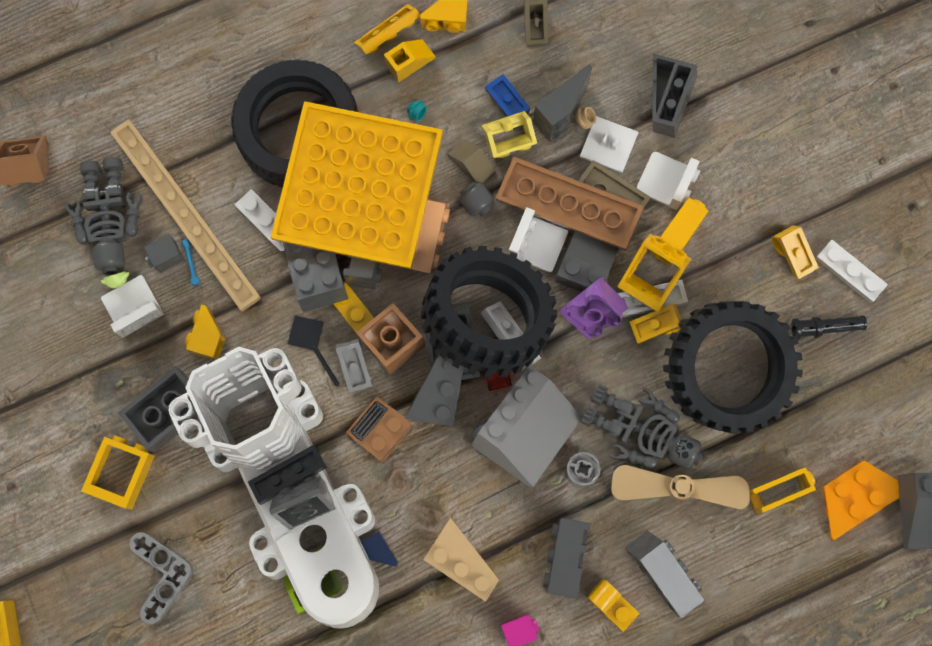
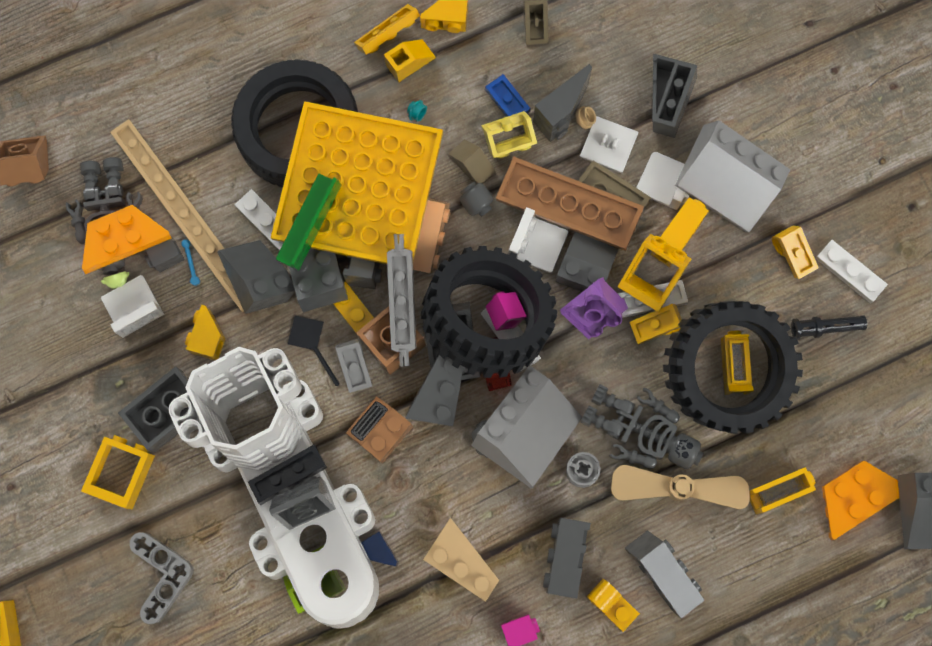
none -> light orange wing [82,205,172,274]
none -> dark grey slope [217,240,295,314]
none -> green panel [276,173,342,271]
none -> light grey plate [387,234,417,367]
none -> dark pink brick [485,291,527,331]
none -> light grey slope [675,120,790,233]
none -> yellow window [721,330,754,395]

